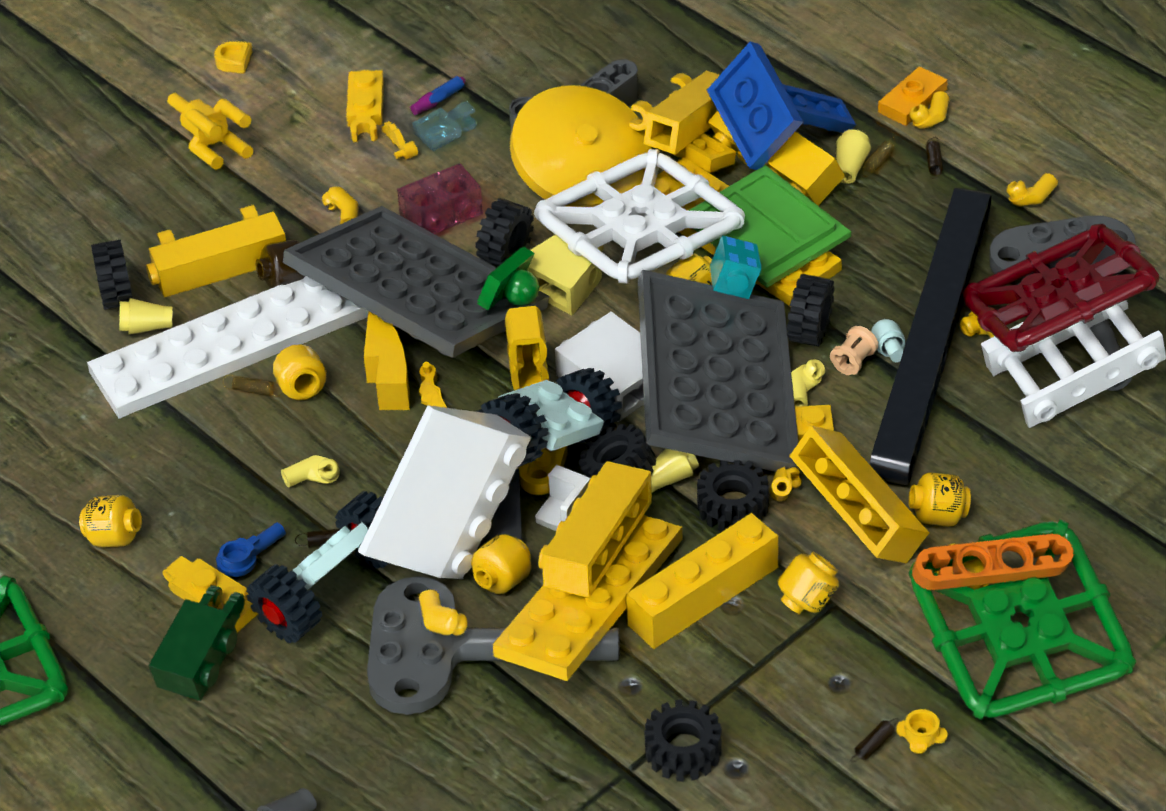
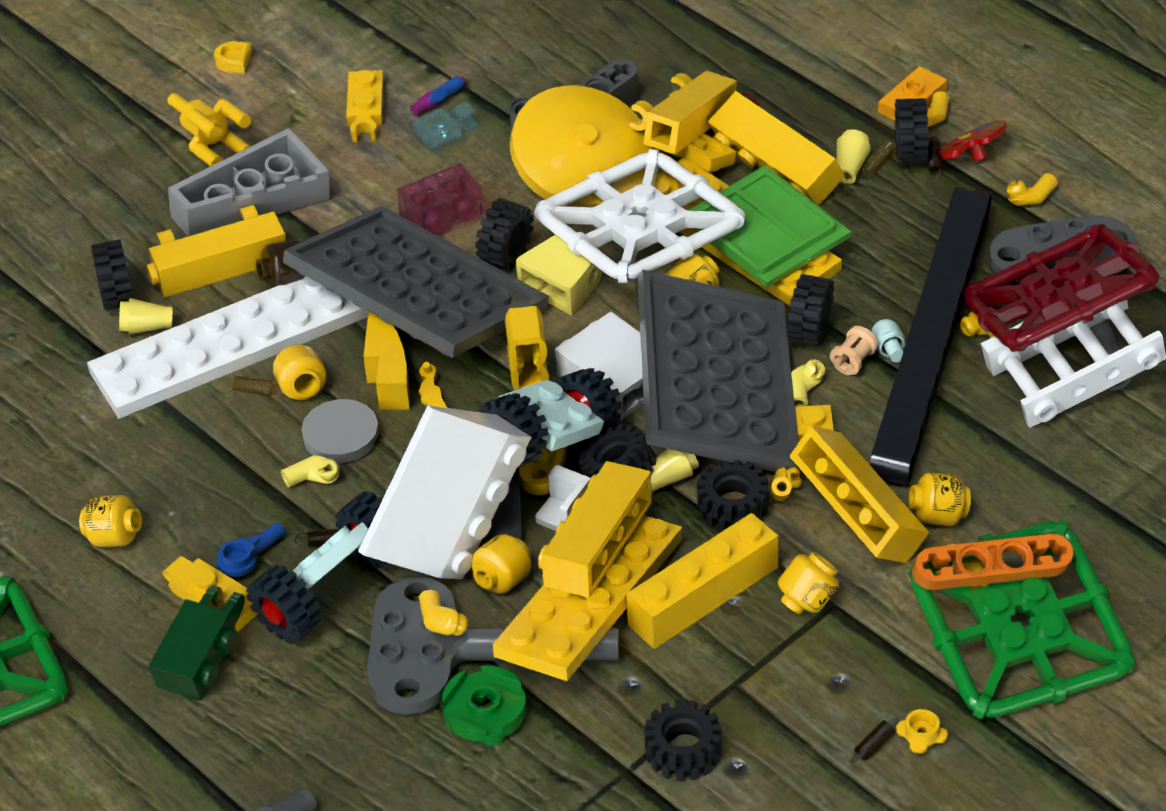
yellow arm [322,186,359,224] -> none
yellow piece [381,121,418,160] -> none
green tile [477,247,539,310] -> none
blue piece [707,42,856,170] -> none
teal brick [710,235,761,299] -> none
none -> light grey wedge [168,128,330,236]
none -> light grey tile [301,399,379,464]
none -> green plate [442,665,527,746]
none -> black tyre [894,98,929,163]
none -> red piece [939,120,1007,161]

